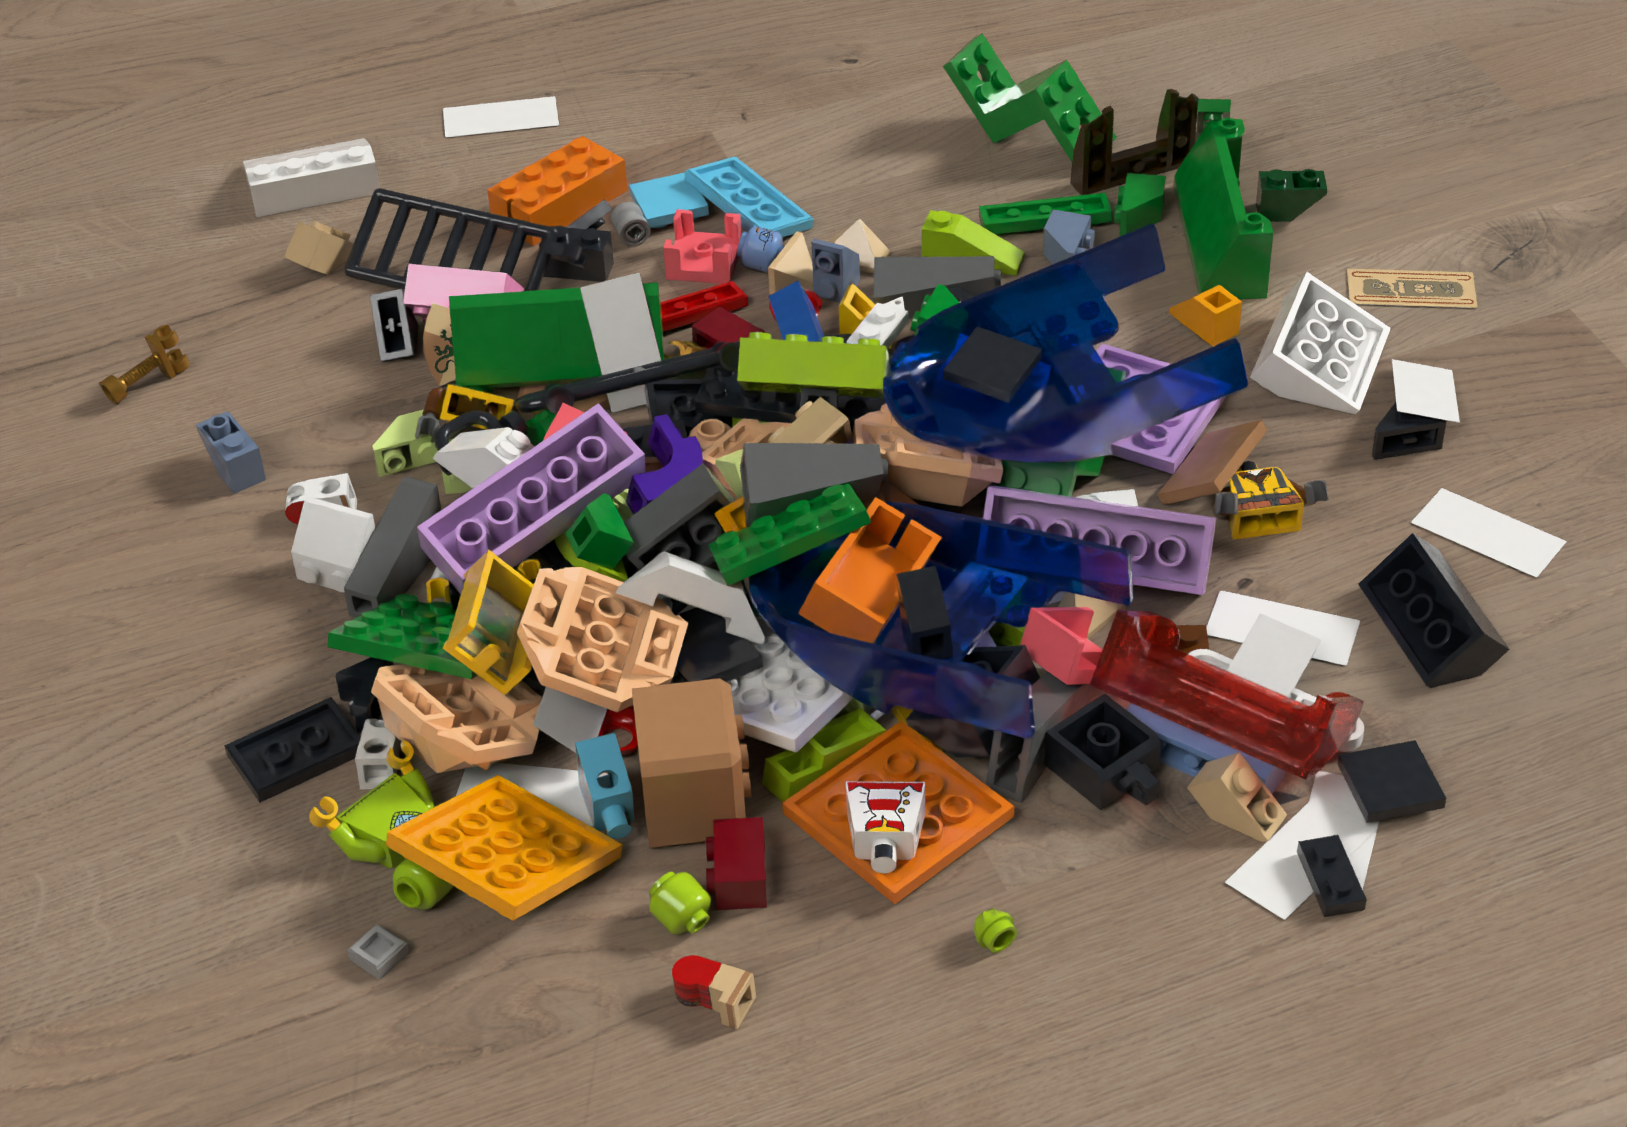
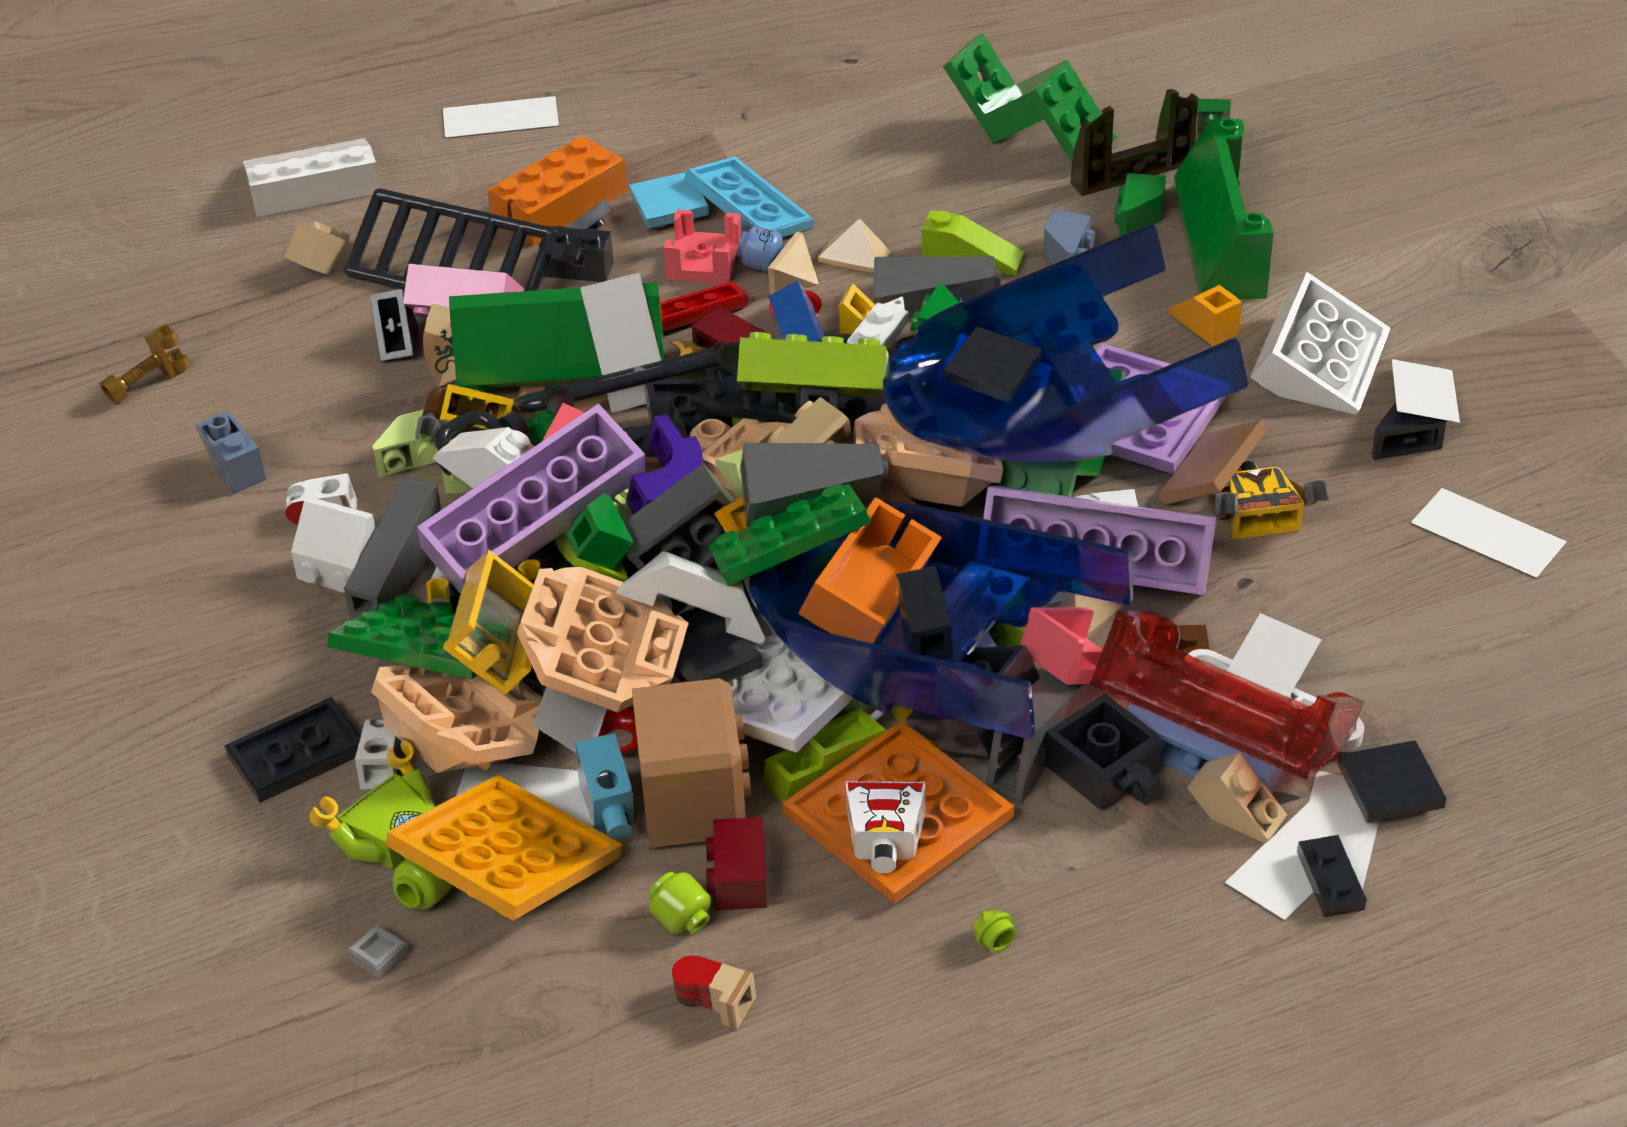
black slope [335,657,394,733] -> none
light grey wheel [611,202,651,246] -> none
sand blue slope [811,239,860,302] -> none
green plate [979,193,1112,235] -> none
white sticker [1206,591,1360,665] -> none
dark green slope [1256,169,1327,222] -> none
sticker [1347,269,1478,308] -> none
black slope [1358,533,1510,688] -> none

